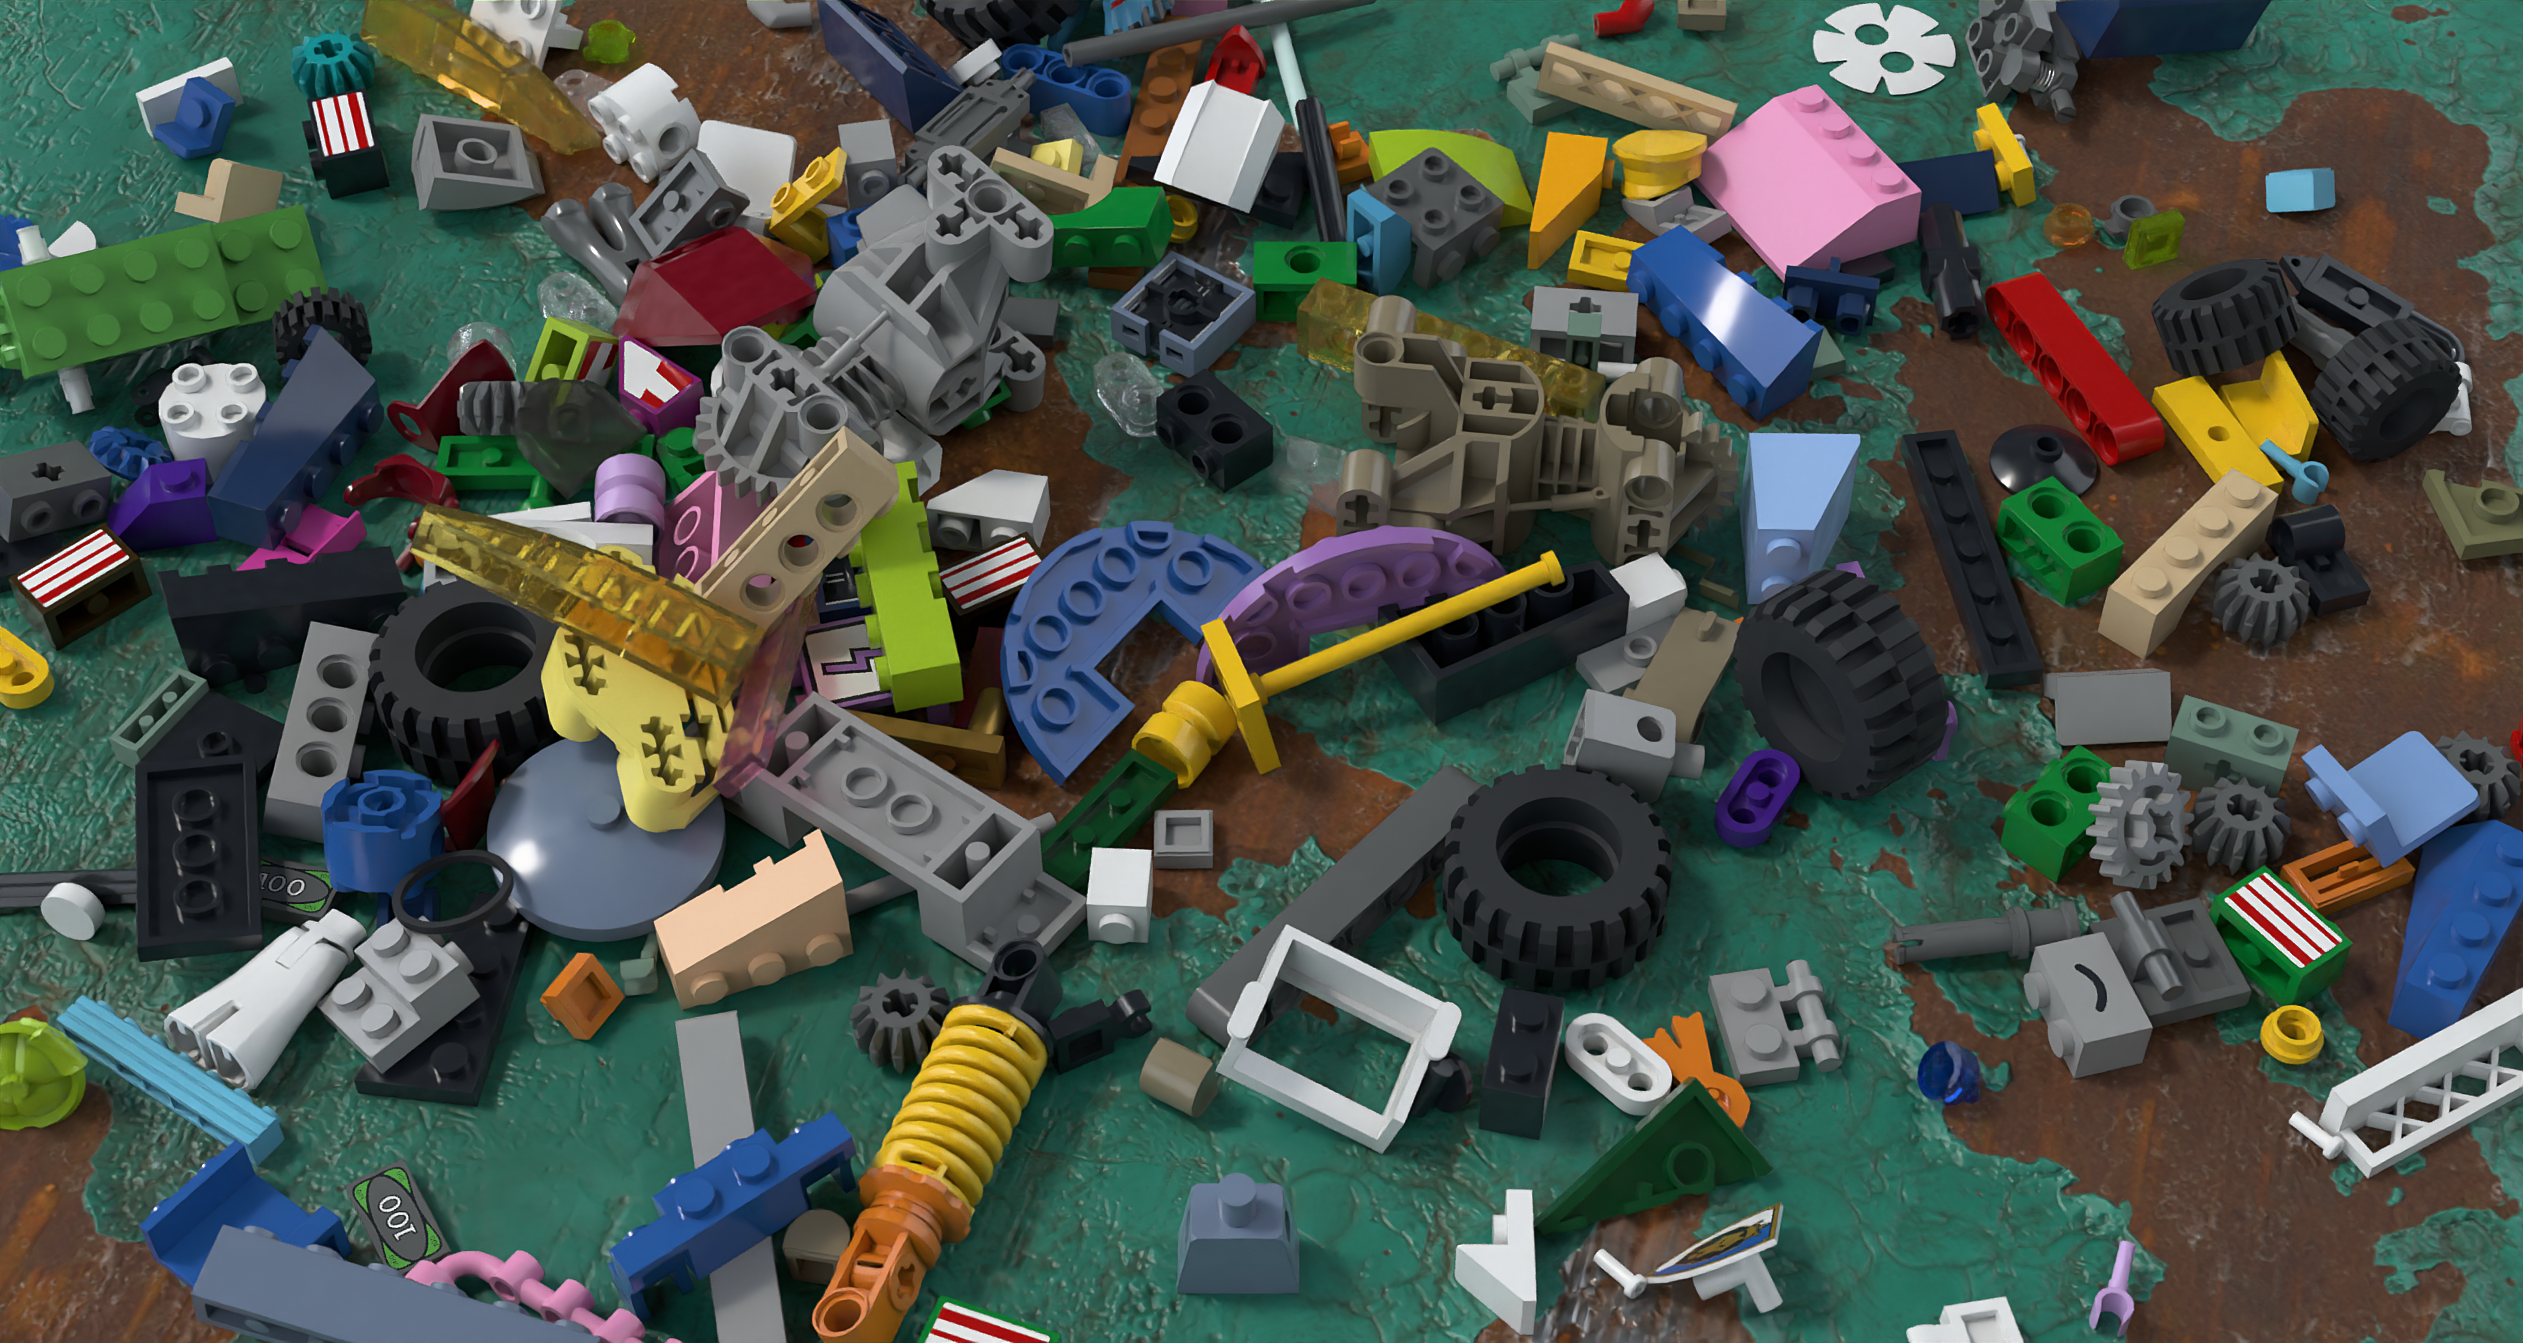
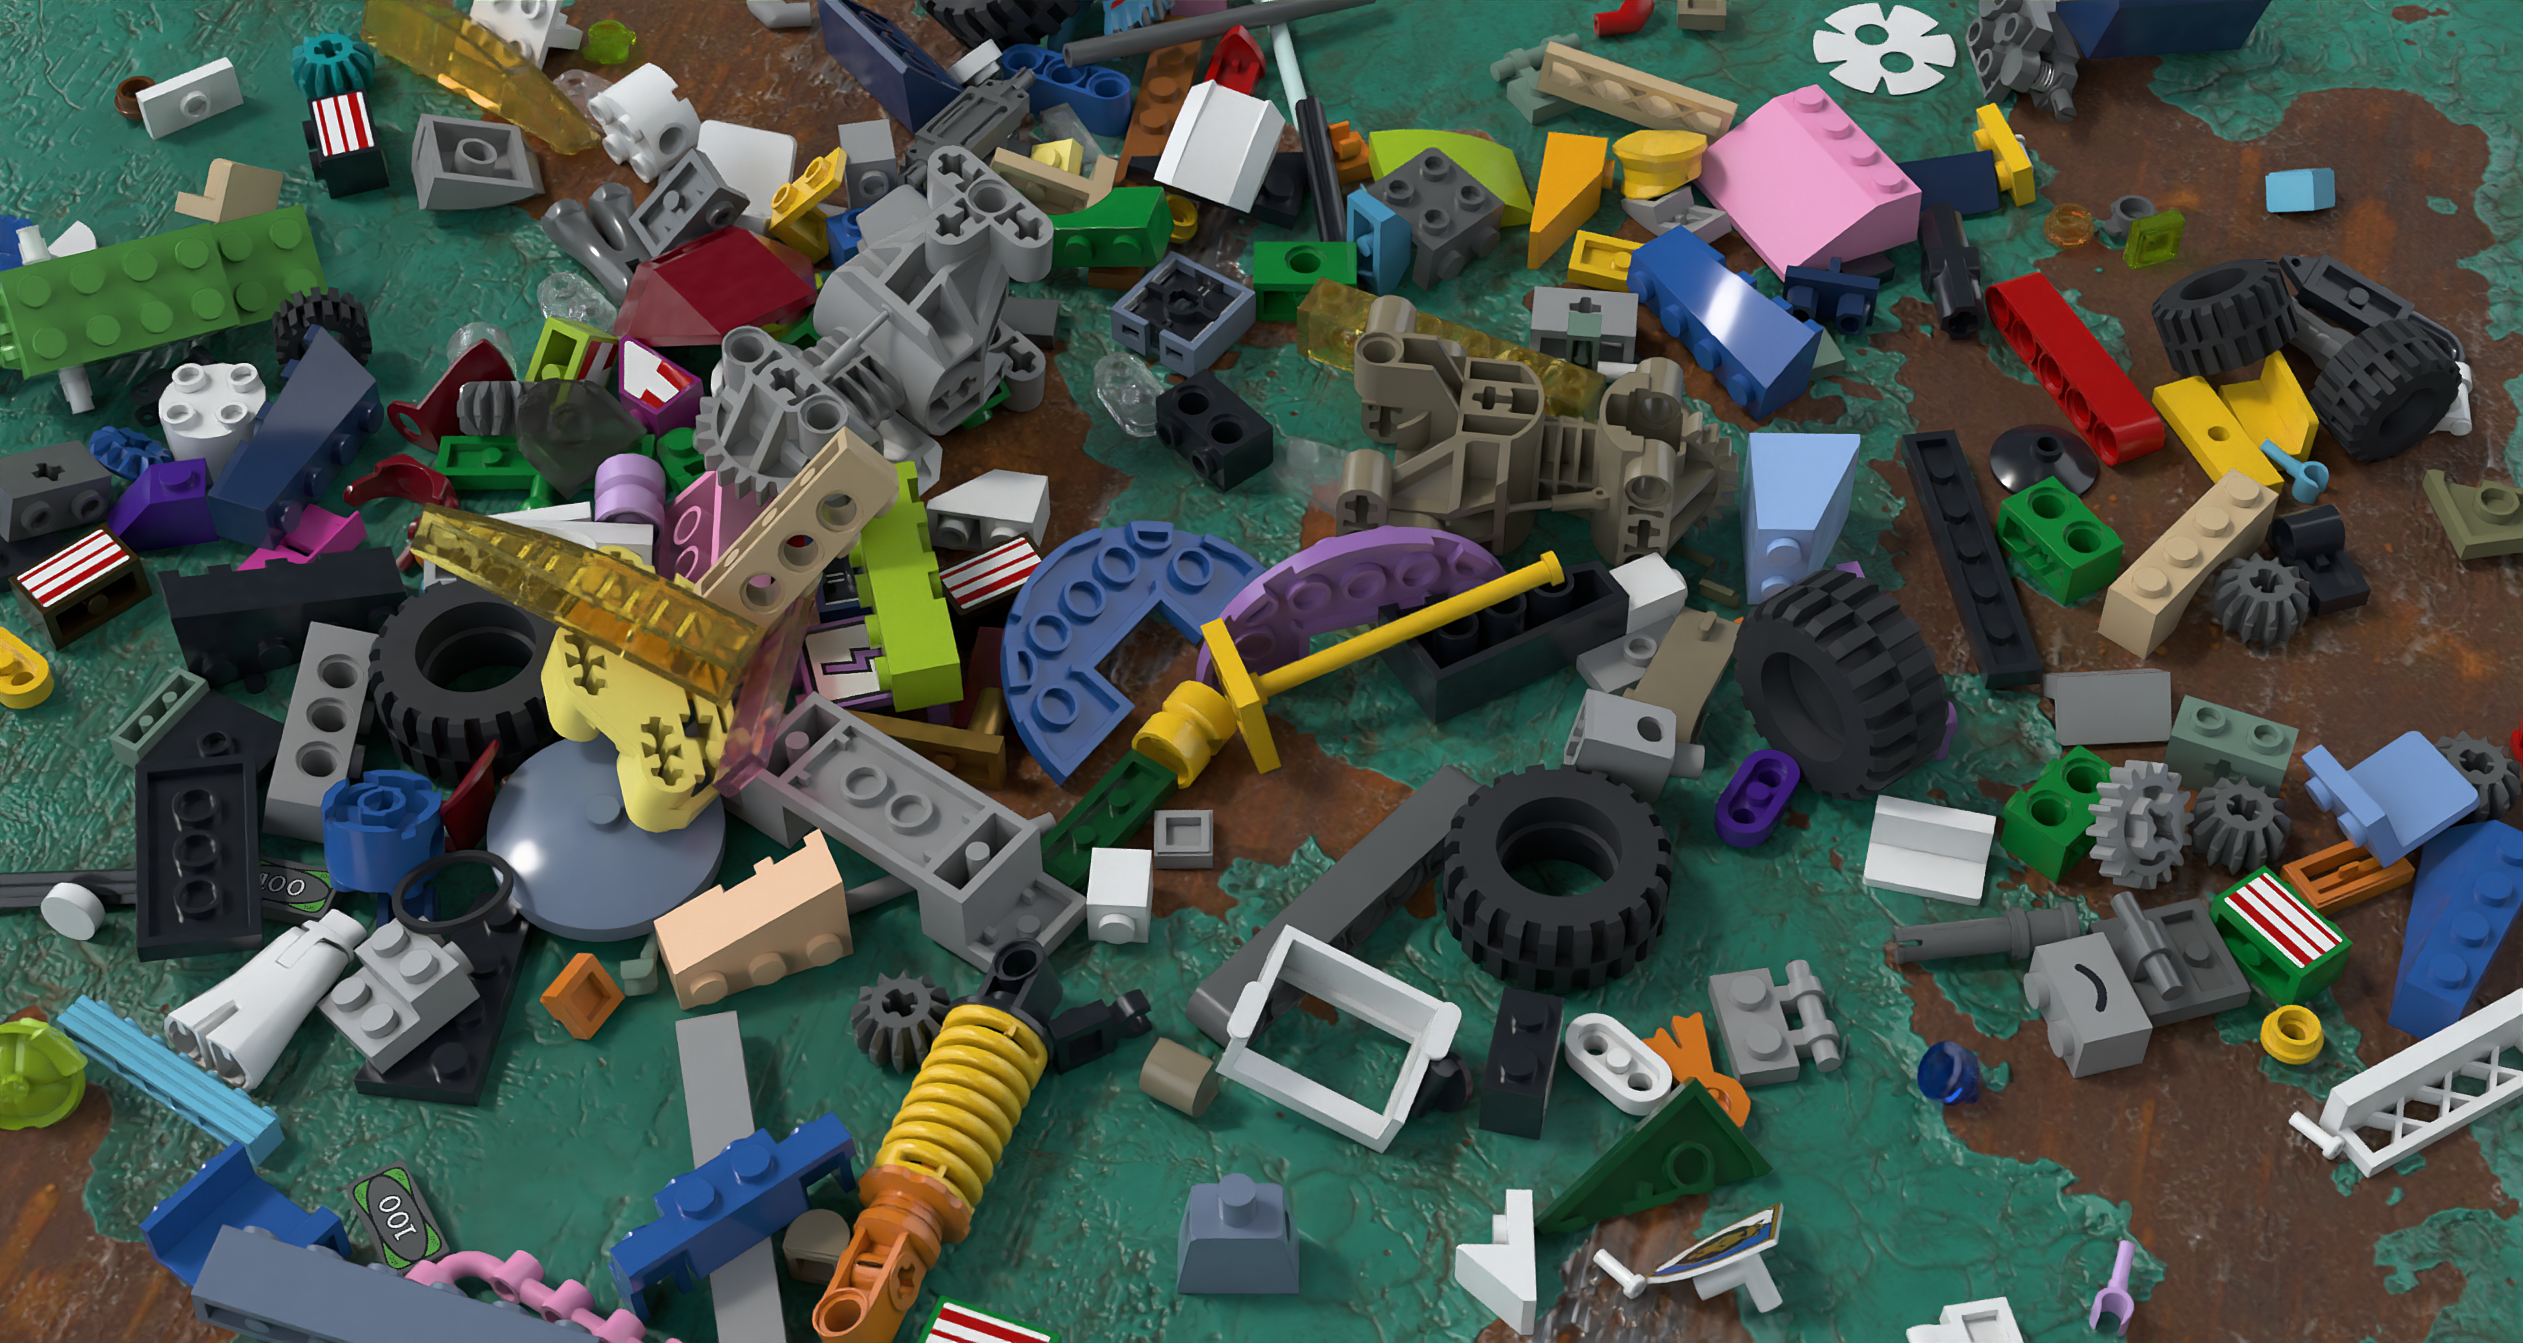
blue bracket [153,76,236,159] -> none
none -> reddish brown plate [114,76,156,120]
none -> white panel [1862,795,1996,906]

